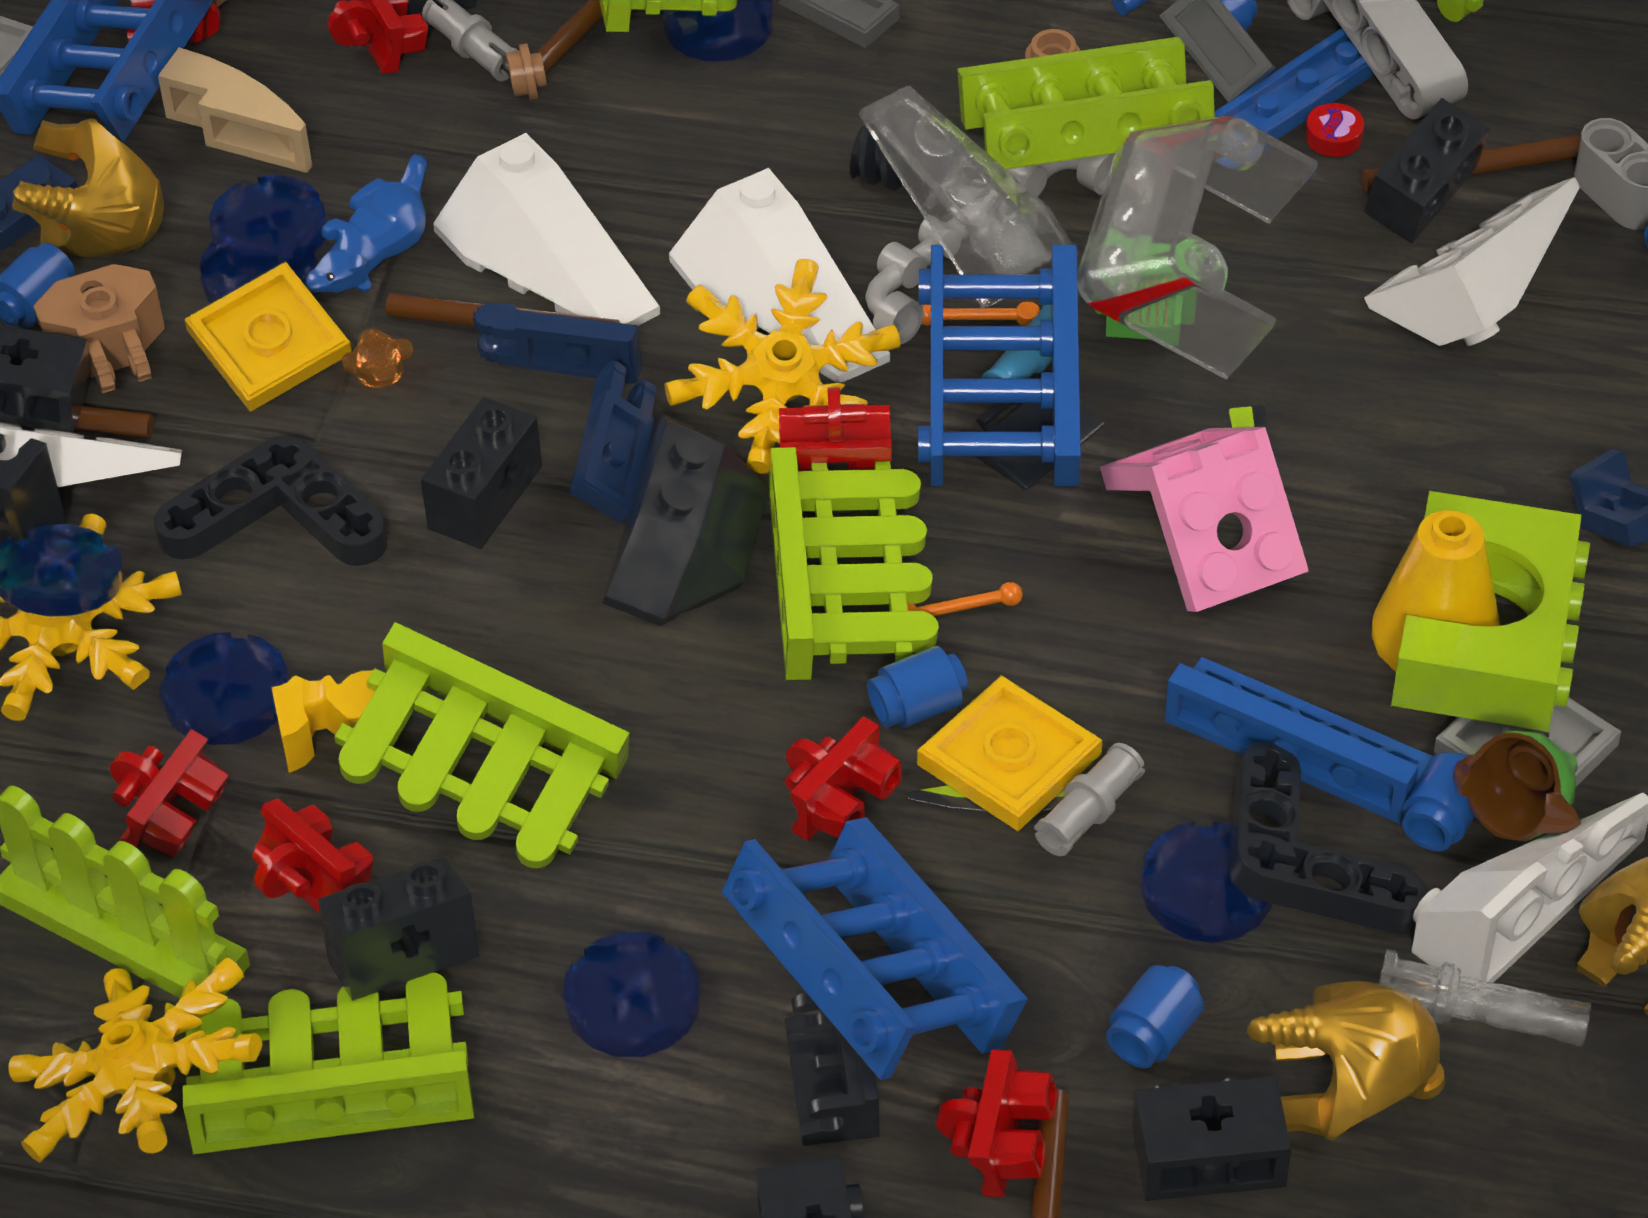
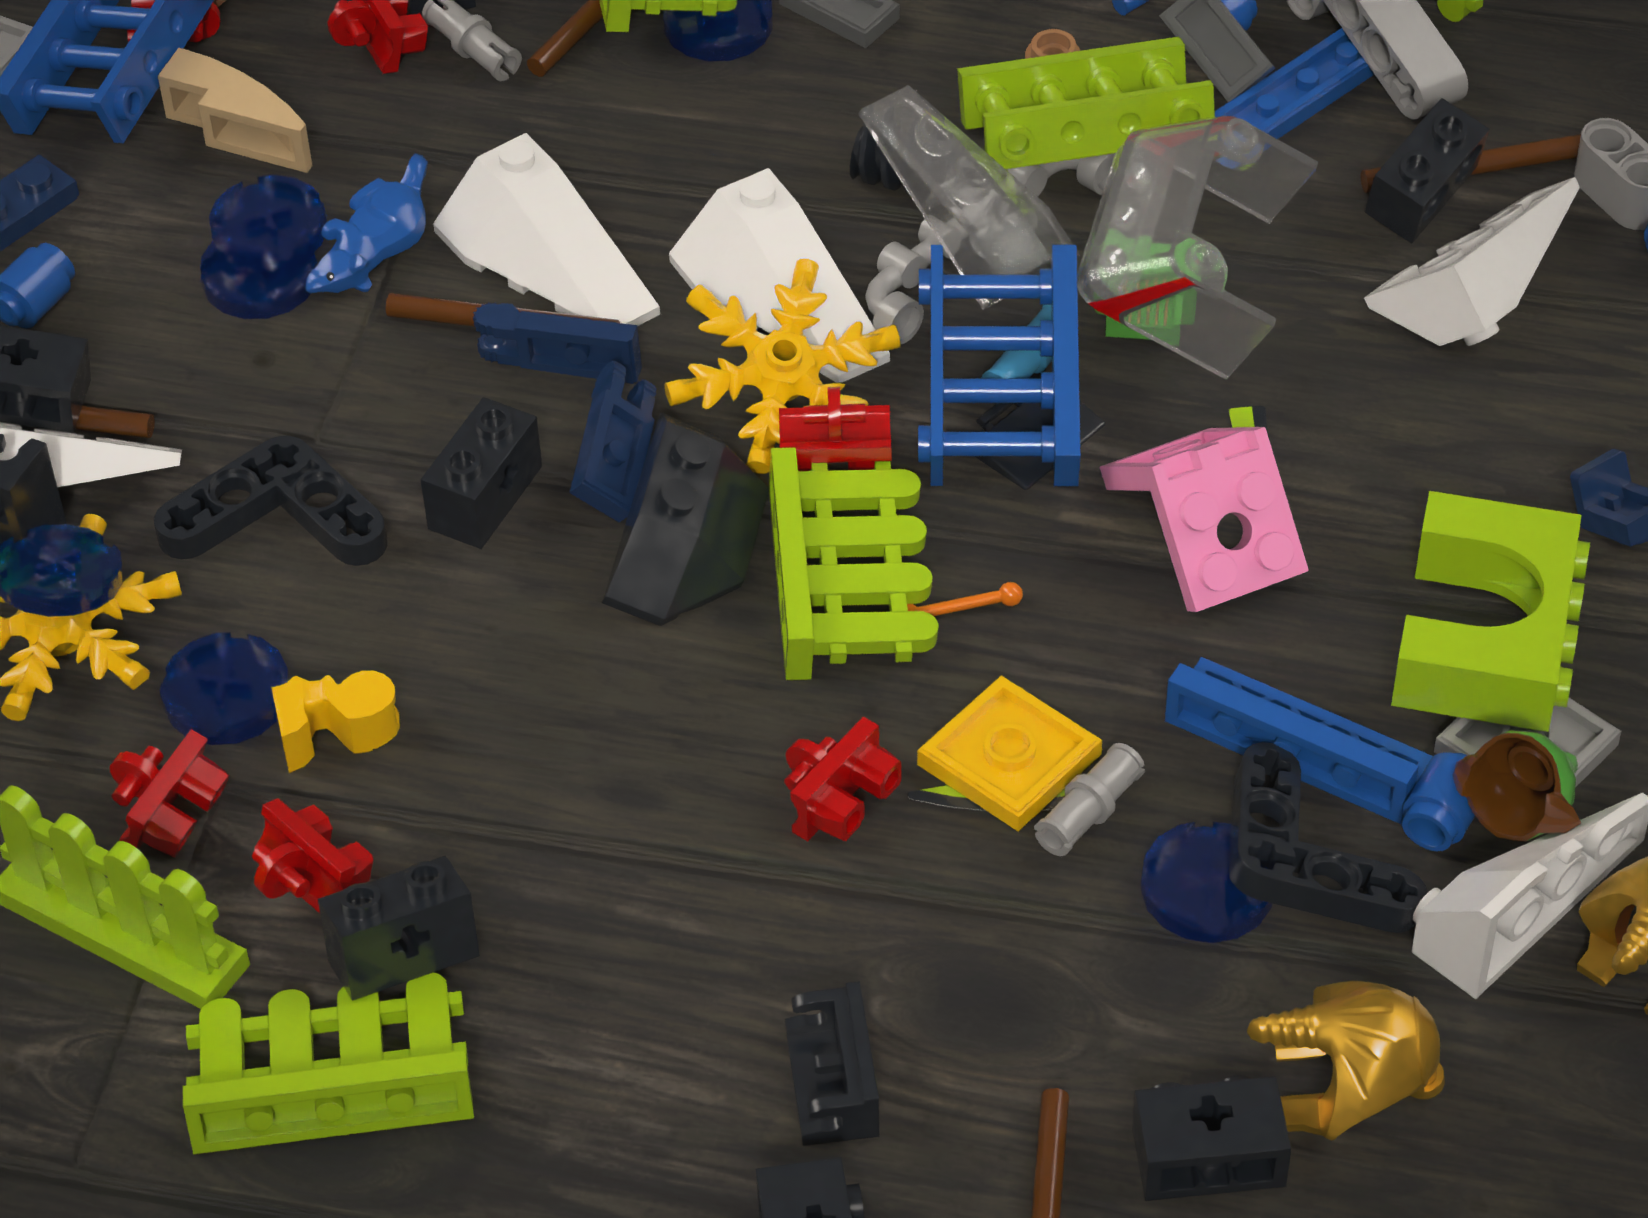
yellow piece [9,957,263,1163] -> none
pearl gold piece [12,119,164,257] -> none
medium nougat hinge [34,264,165,394] -> none
yellow tile [184,262,352,412] -> none
lime fence [334,622,629,868] -> none
clear orange plate [342,329,413,388] -> none
medium nougat plate [506,43,547,100] -> none
clear blue tile [563,932,700,1057] -> none
blue fence [722,817,1028,1080] -> none
blue brick [866,646,968,728] -> none
orange hinge [921,301,1040,326] -> none
red hips [936,1050,1058,1197] -> none
blue brick [1106,965,1204,1068] -> none
red tile [1305,103,1364,157] -> none
yellow cone [1371,510,1500,672] -> none
clear pin [1378,949,1591,1047] -> none

